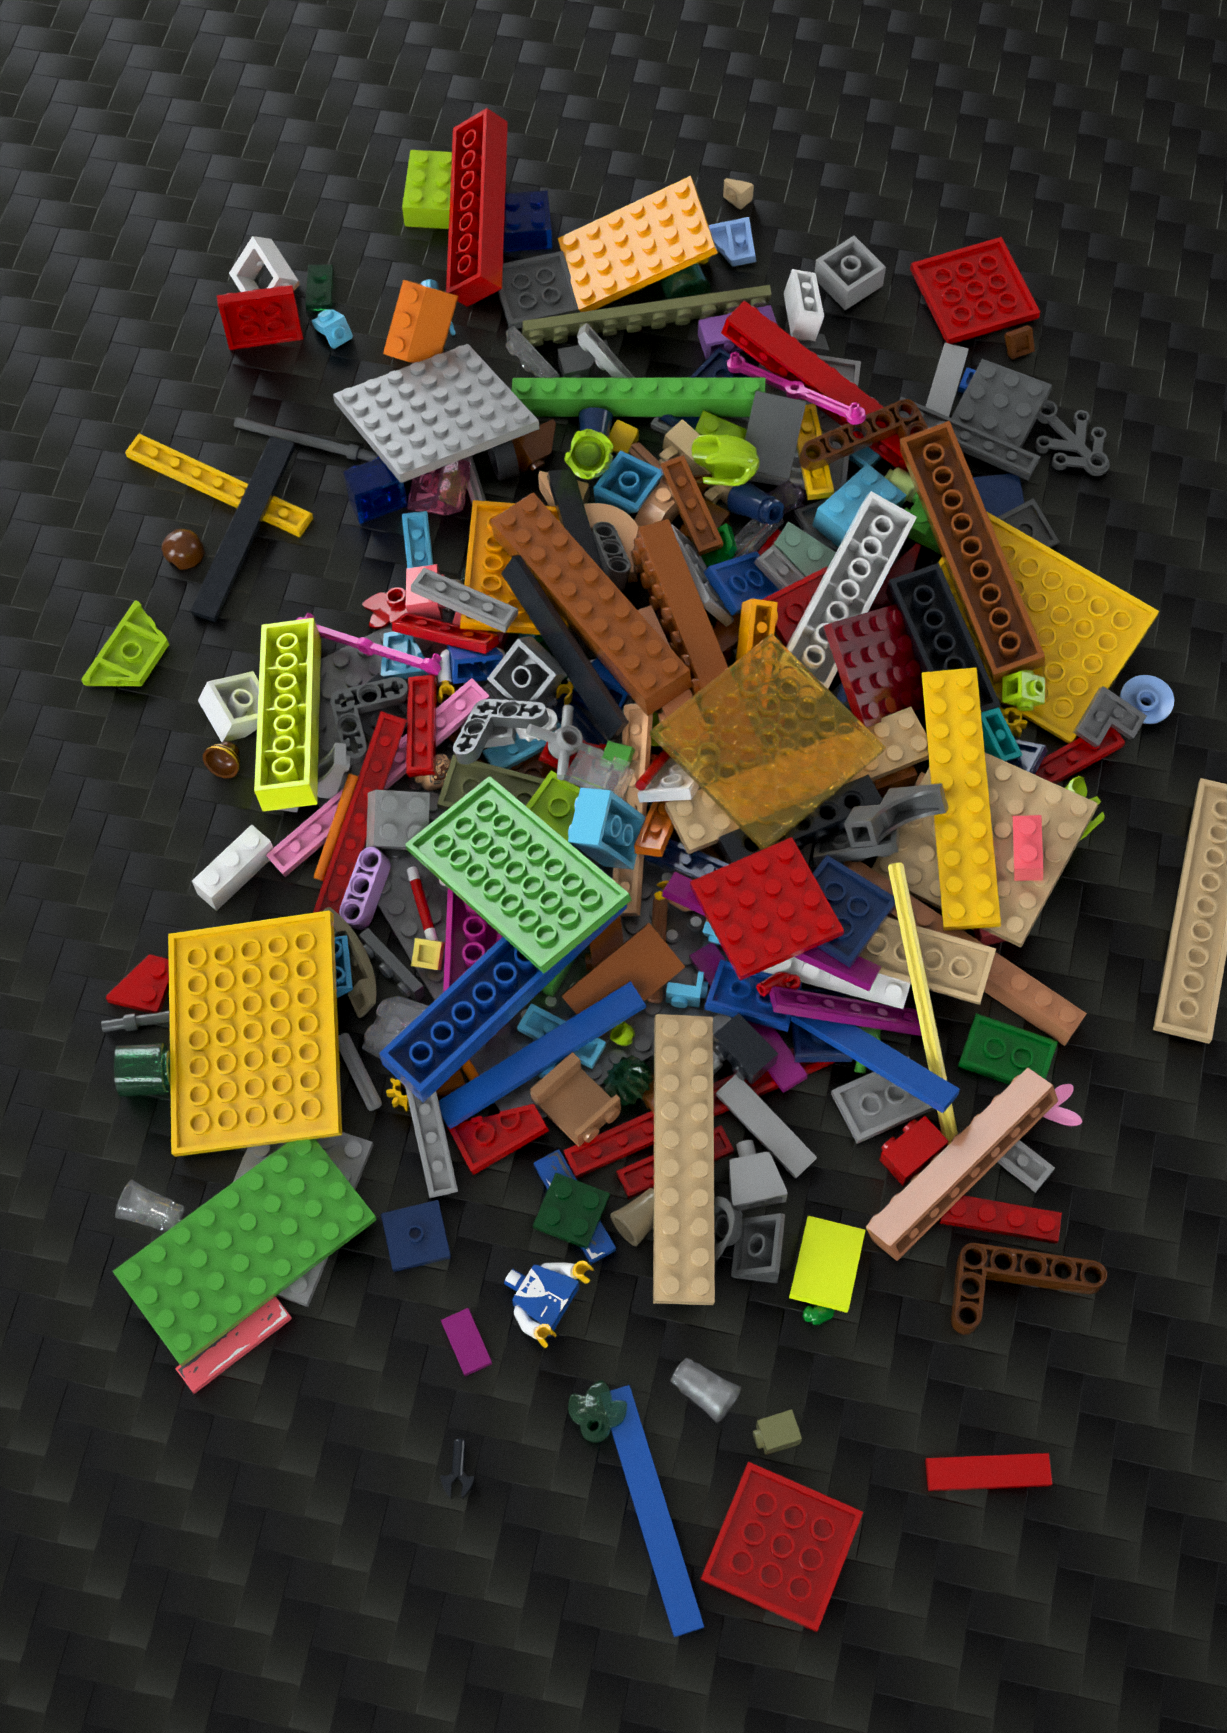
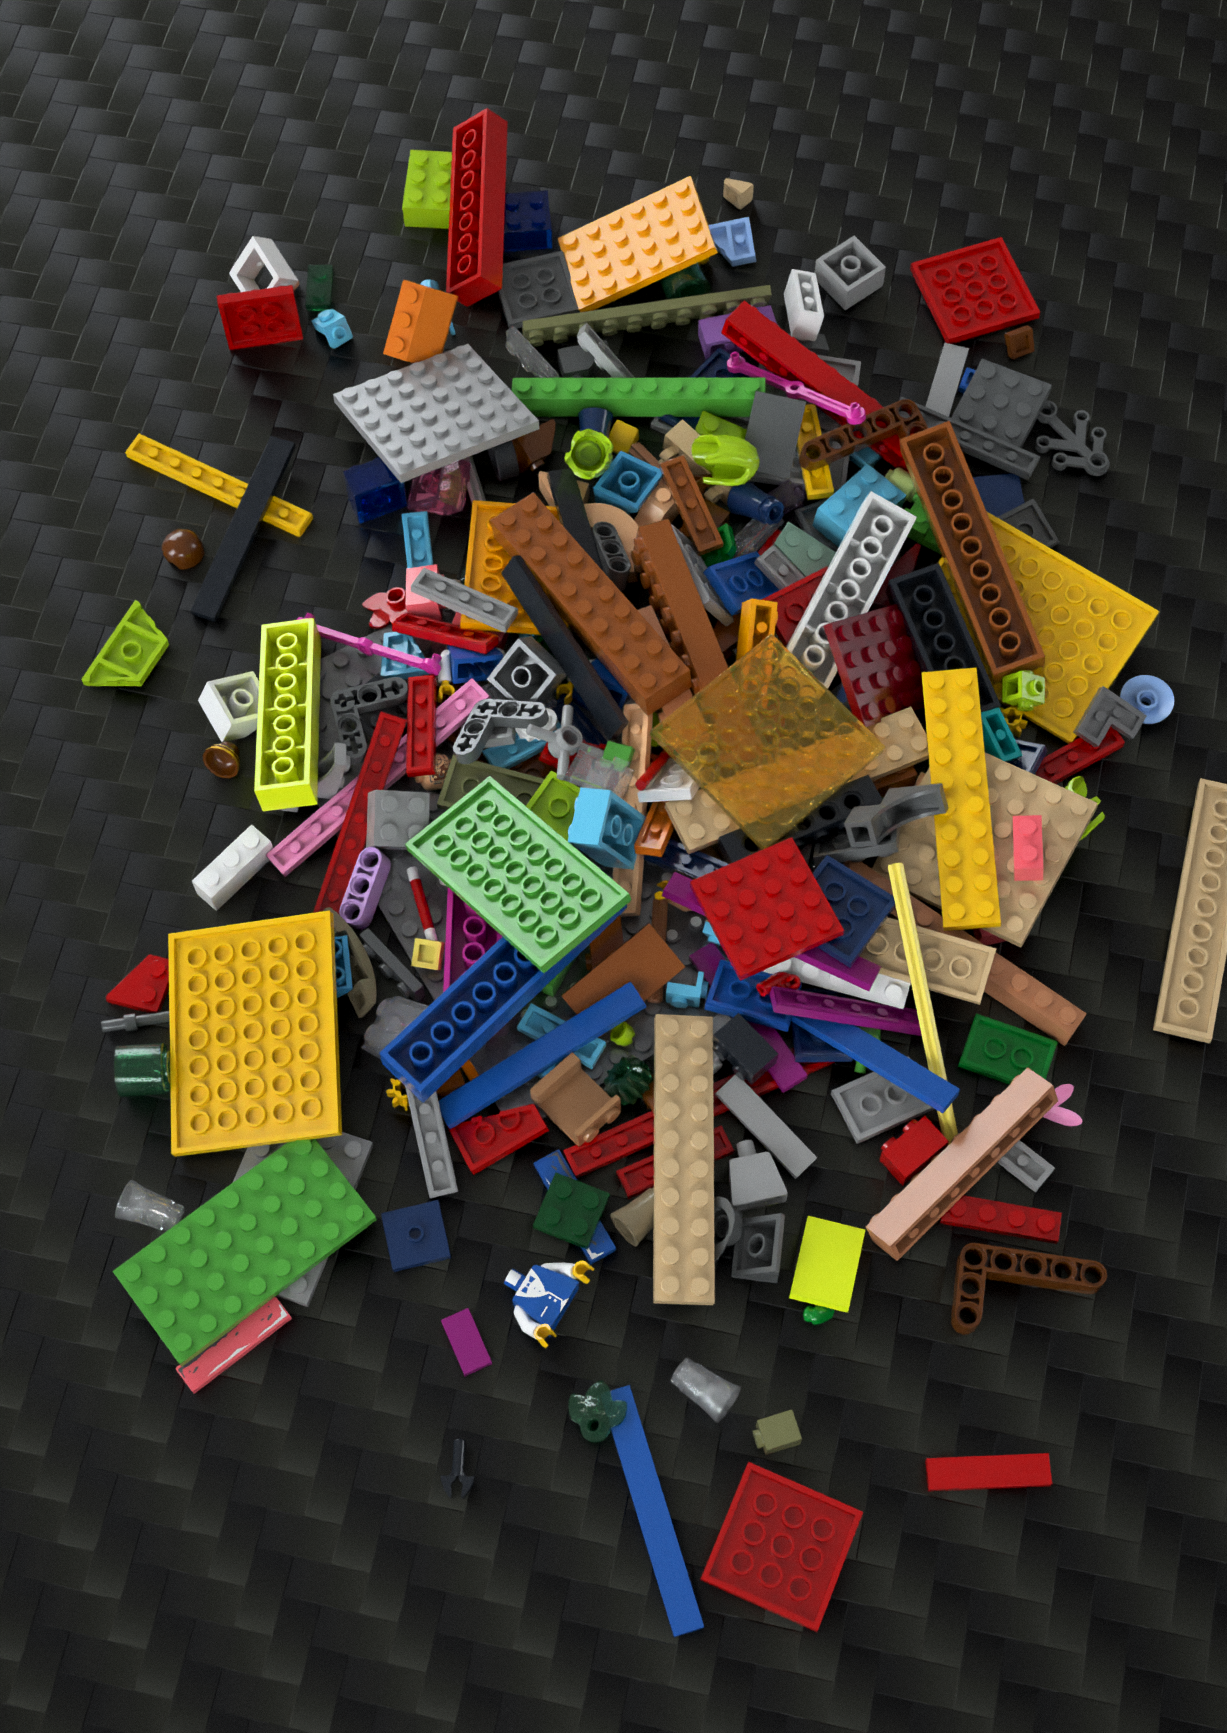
dark grey bar [234,417,379,463] -> none
orange bar [313,774,358,881] -> none
light grey axle [338,1033,382,1111] -> none

